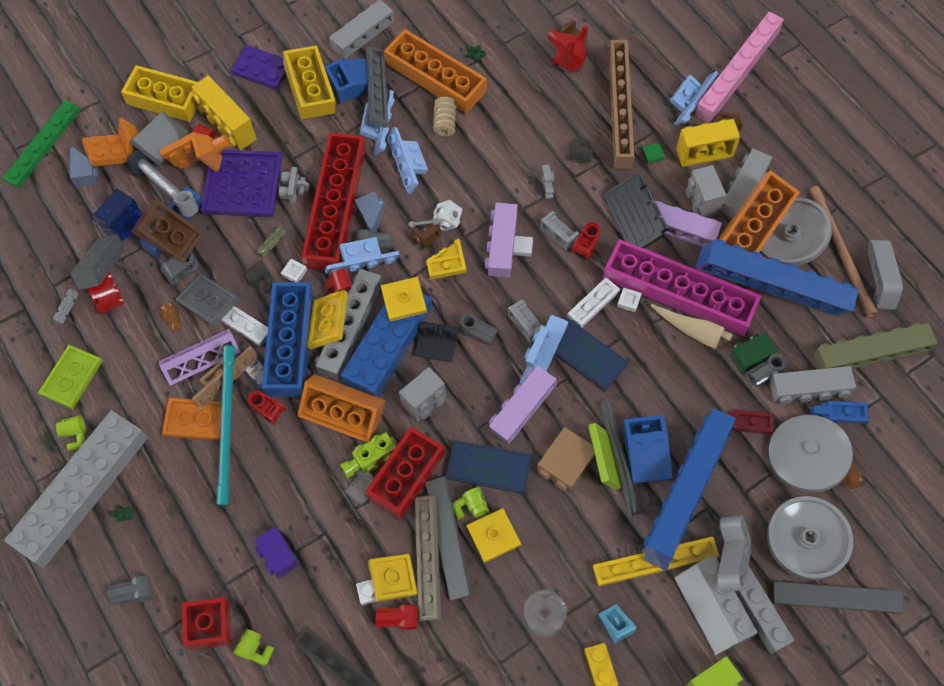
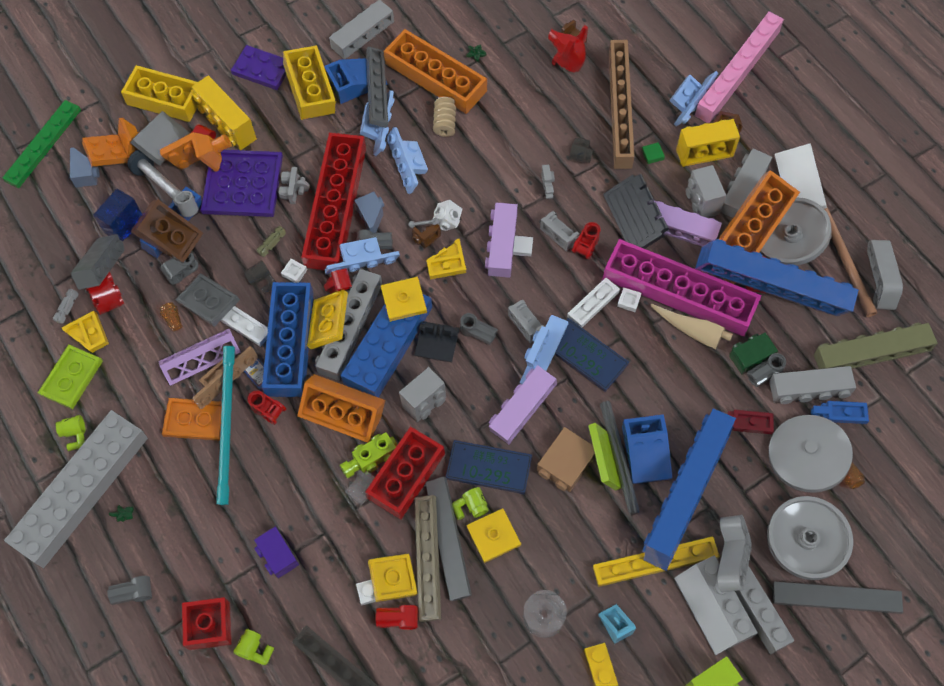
none -> yellow wing [62,311,109,353]
none -> white tile [775,143,827,209]

